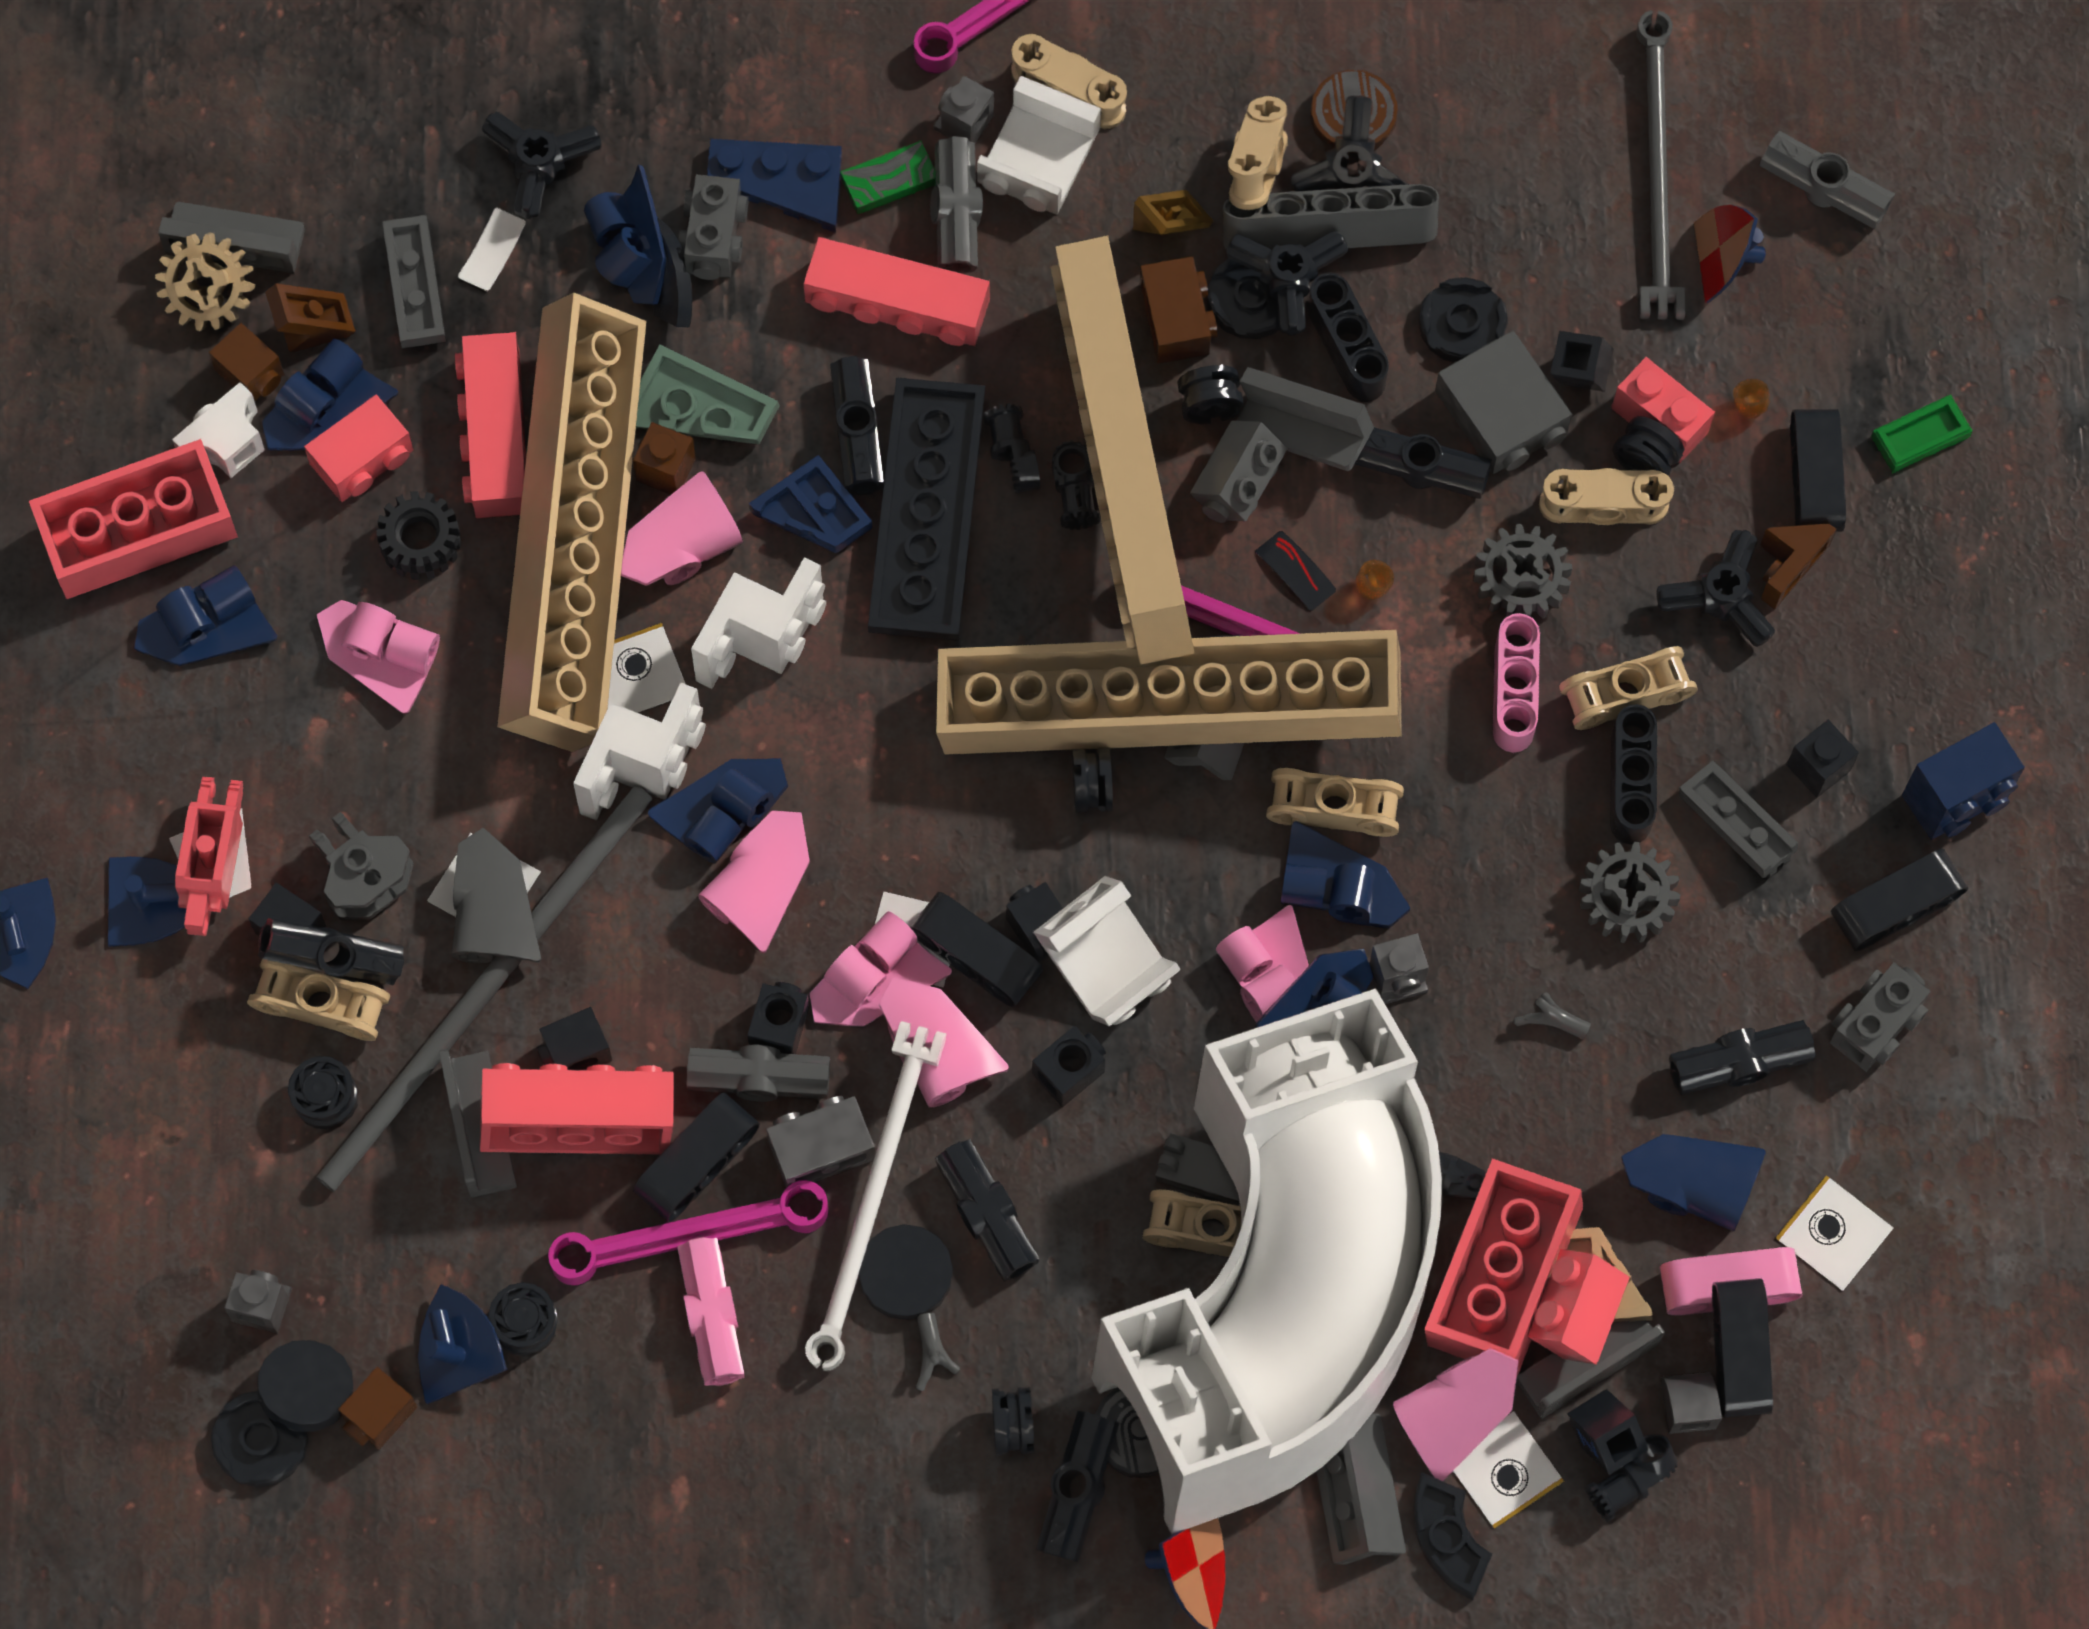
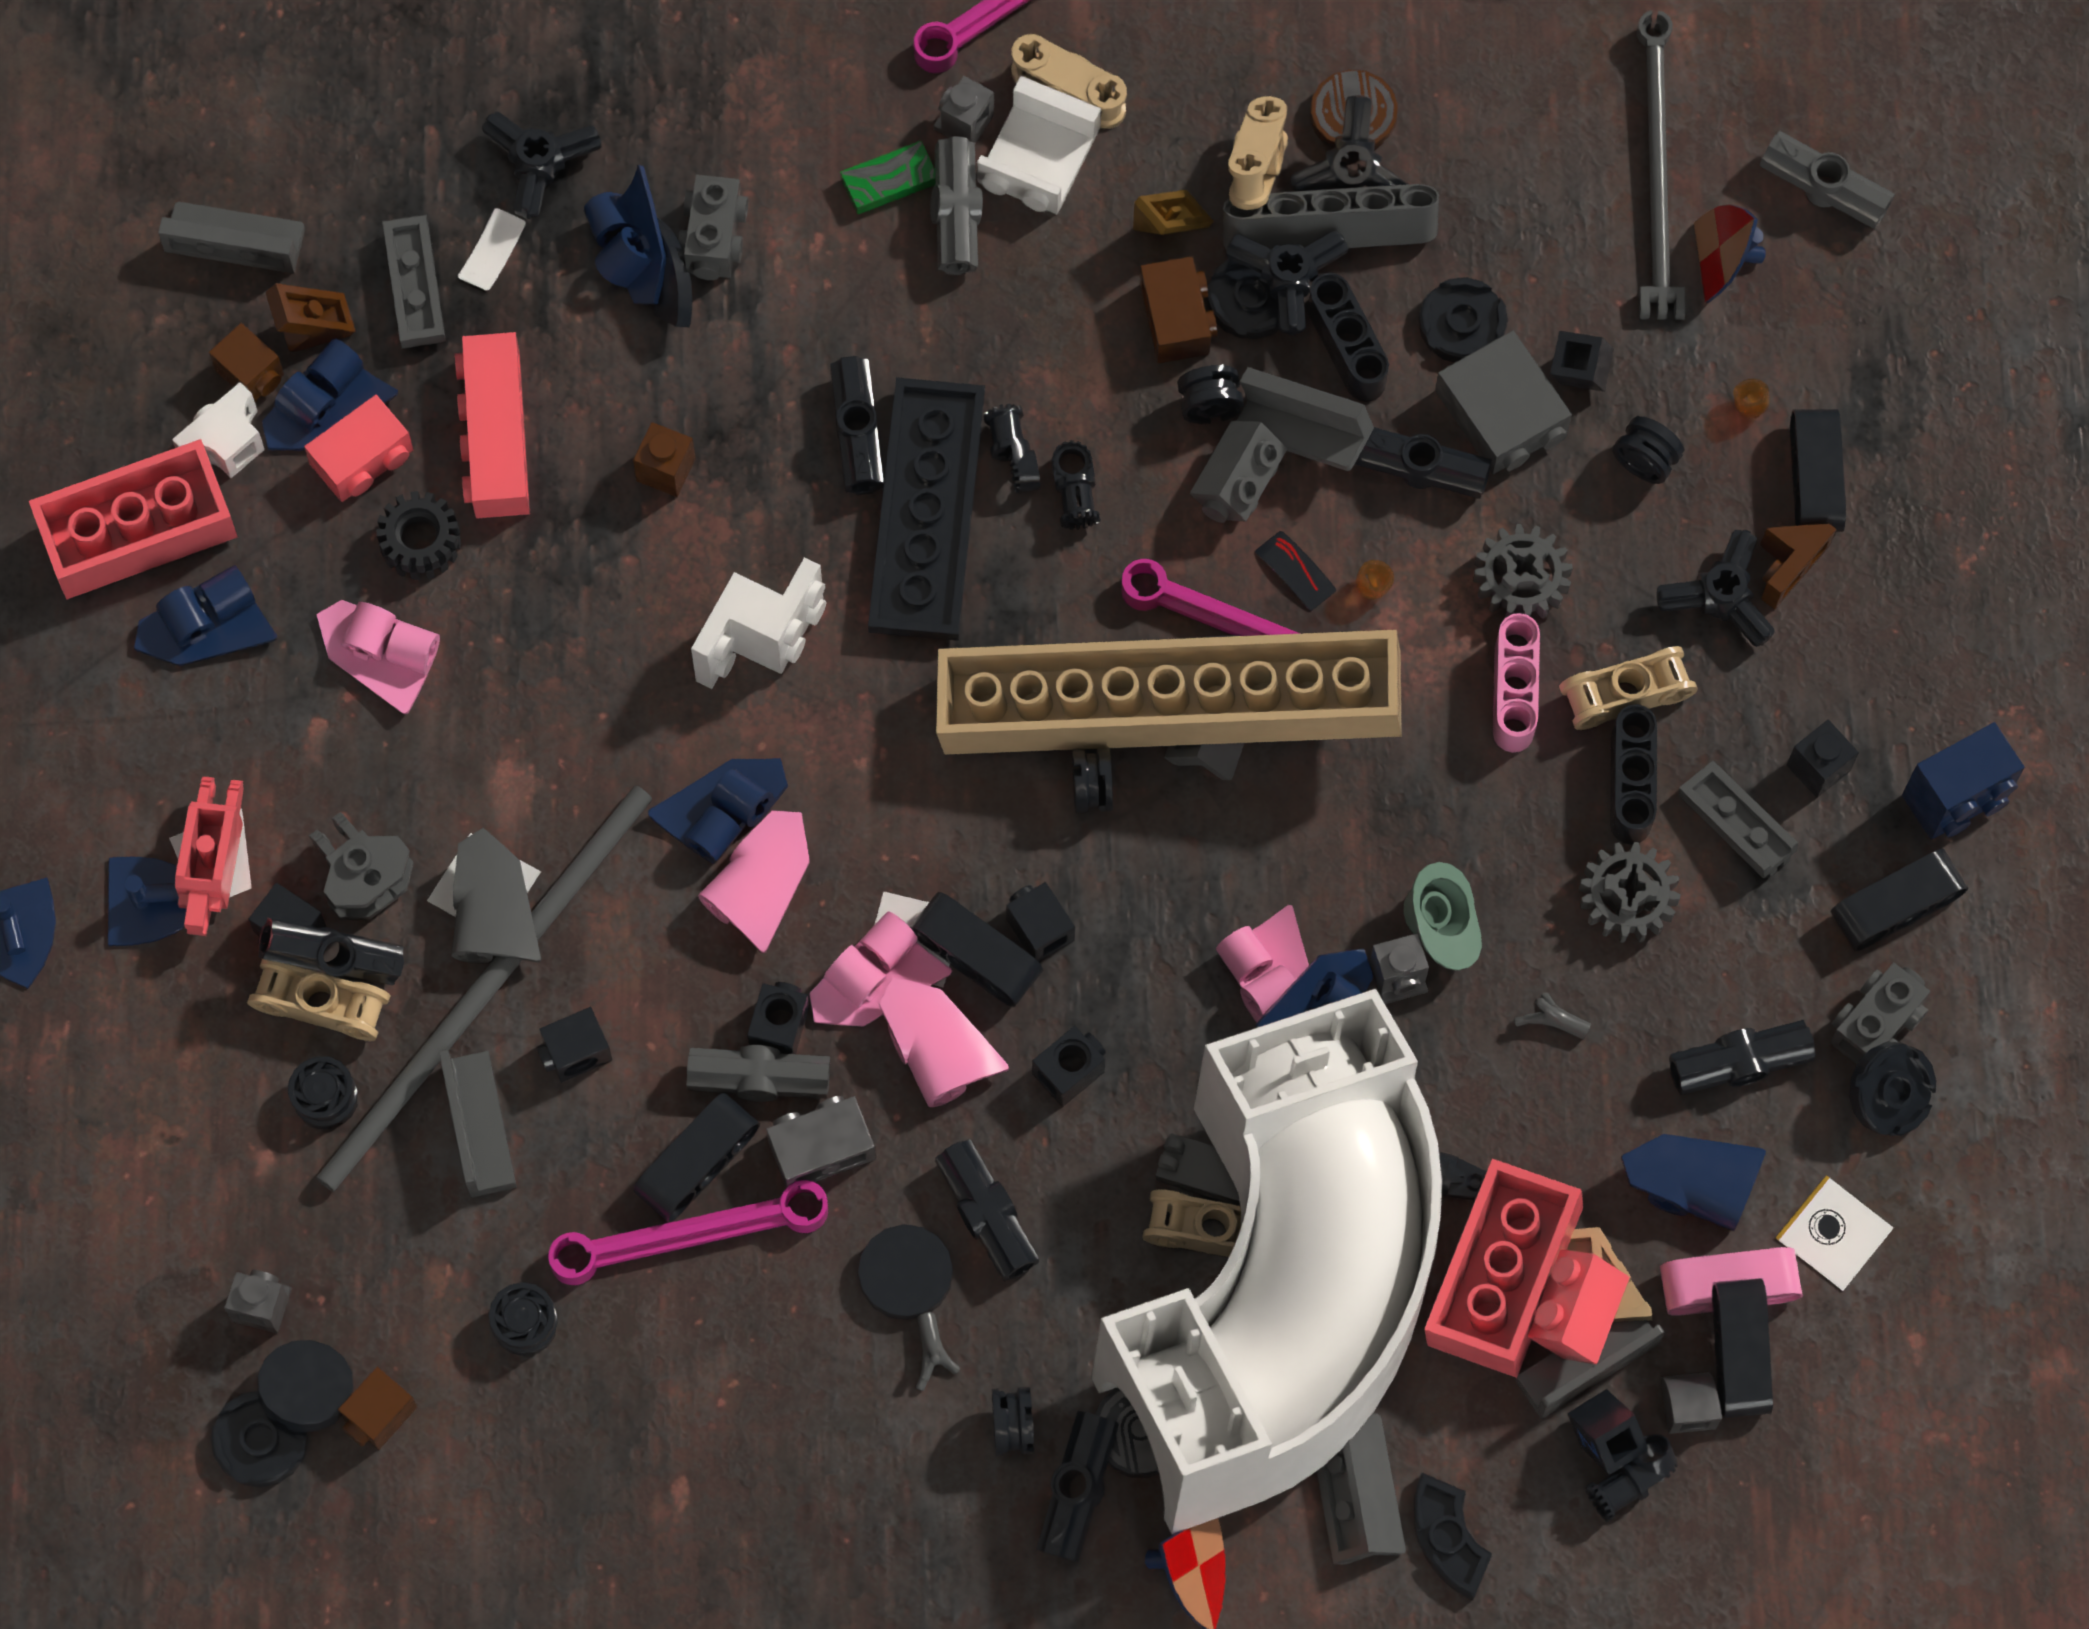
tan gear [155,232,255,331] -> none
dark blue shield [418,1284,507,1404] -> none
coral brick [480,1063,674,1155] -> none
tan brick [497,293,646,752] -> none
white bracket [573,682,706,820] -> none
white sticker [608,623,685,713] -> none
bright pink panel [621,471,743,586] -> none
sand green wing [636,344,780,444] -> none
bright pink piece [677,1237,745,1386] -> none
dark blue wing [707,139,842,233] -> none
dark blue wing [749,455,873,553] -> none
coral brick [804,237,990,346] -> none
white hinge [805,1021,947,1371] -> none
white panel [1033,876,1181,1026] -> none
tan brick [1050,236,1195,665] -> none
tan piece [1266,768,1404,837] -> none
dark blue panel [1281,821,1410,929] -> none
bright pink panel [1393,1348,1519,1481] -> none
white sticker [1453,1411,1564,1529] -> none
tan piece [1539,468,1674,525] -> none
coral brick [1611,357,1715,464] -> none
green tile [1871,394,1973,473] -> none
none -> sand green piece [1403,862,1482,971]
none -> black tile [1849,1042,1937,1136]

